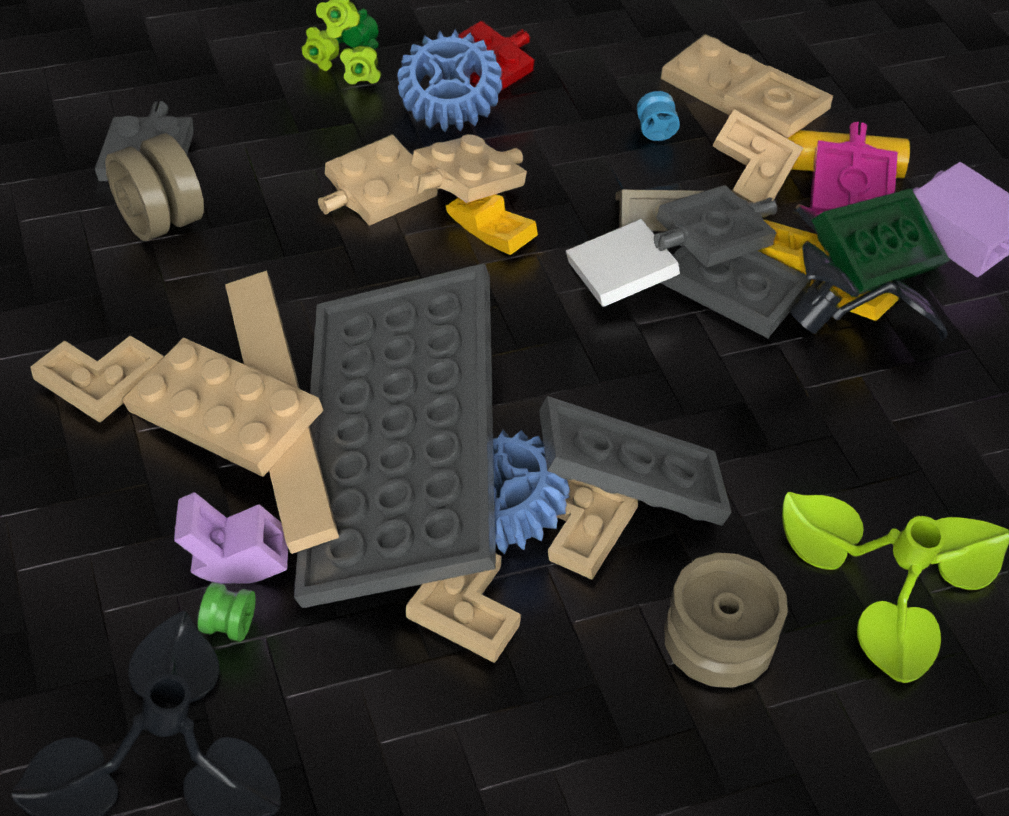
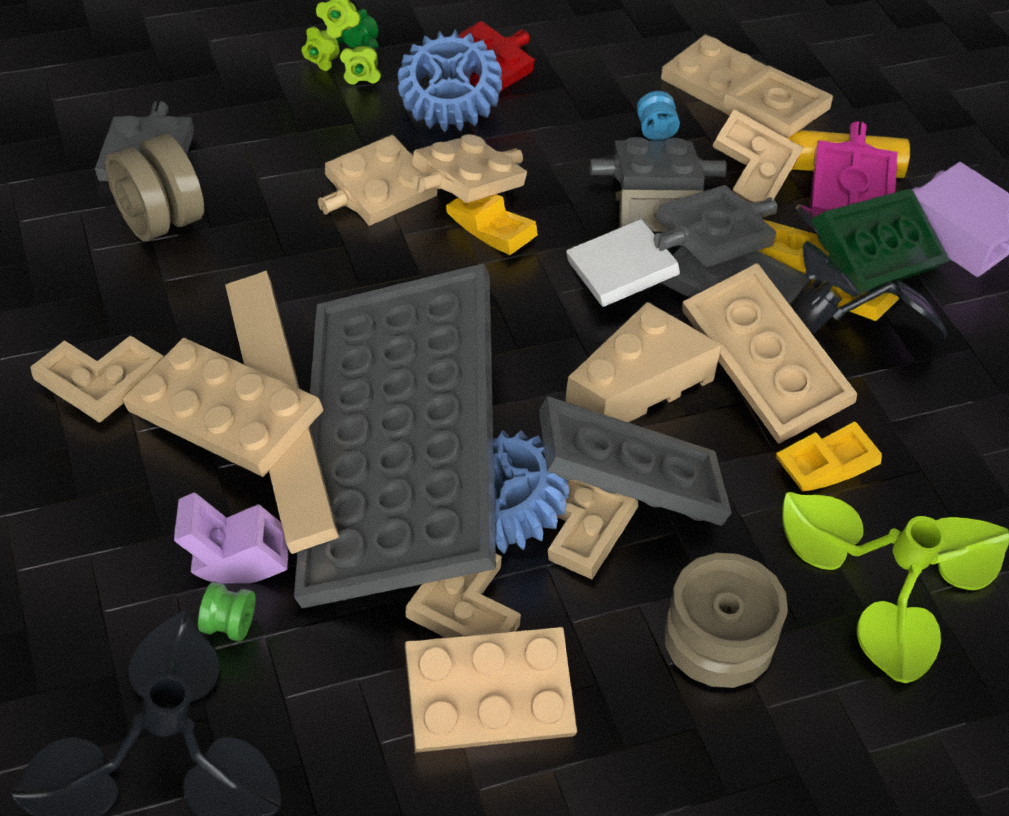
none -> tan plate [405,627,577,753]
none -> tan wedge [565,302,722,422]
none -> dark grey plate [590,137,726,191]
none -> tan plate [682,263,857,444]
none -> yellow slope [776,421,882,492]

